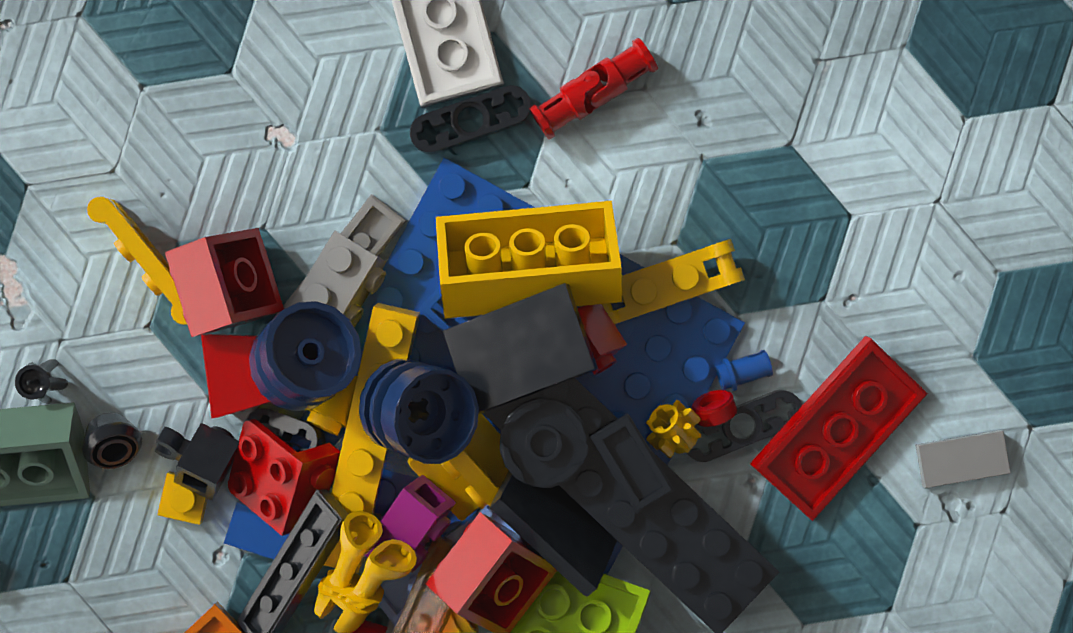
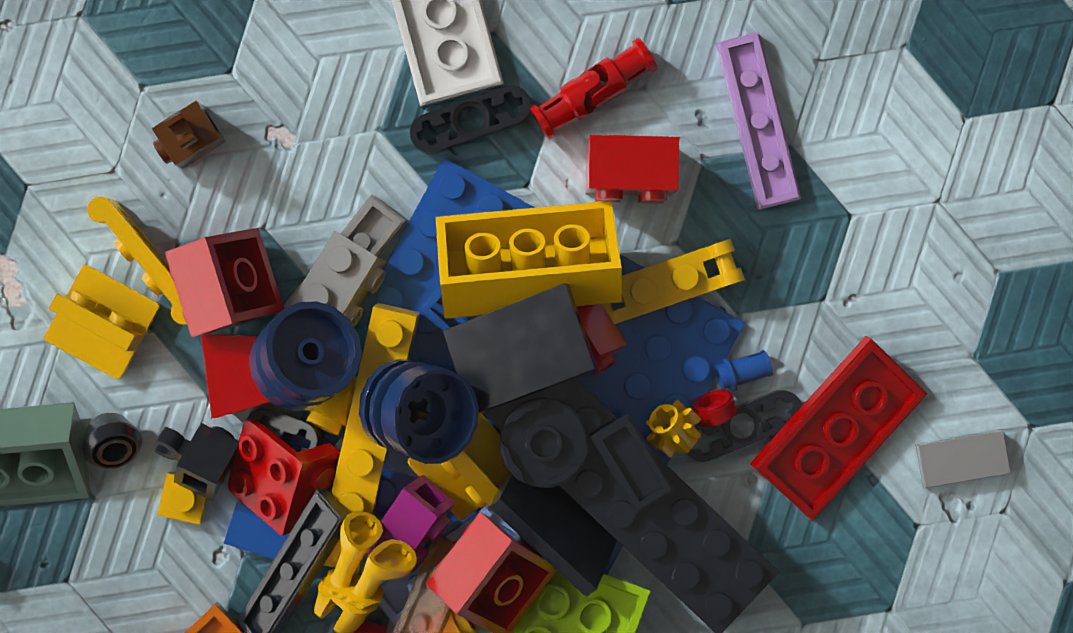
black piece [15,359,68,404] -> none
none -> yellow bracket [44,265,160,379]
none -> reddish brown brick [152,101,226,169]
none -> red brick [585,135,680,204]
none -> lavender tile [716,32,801,210]

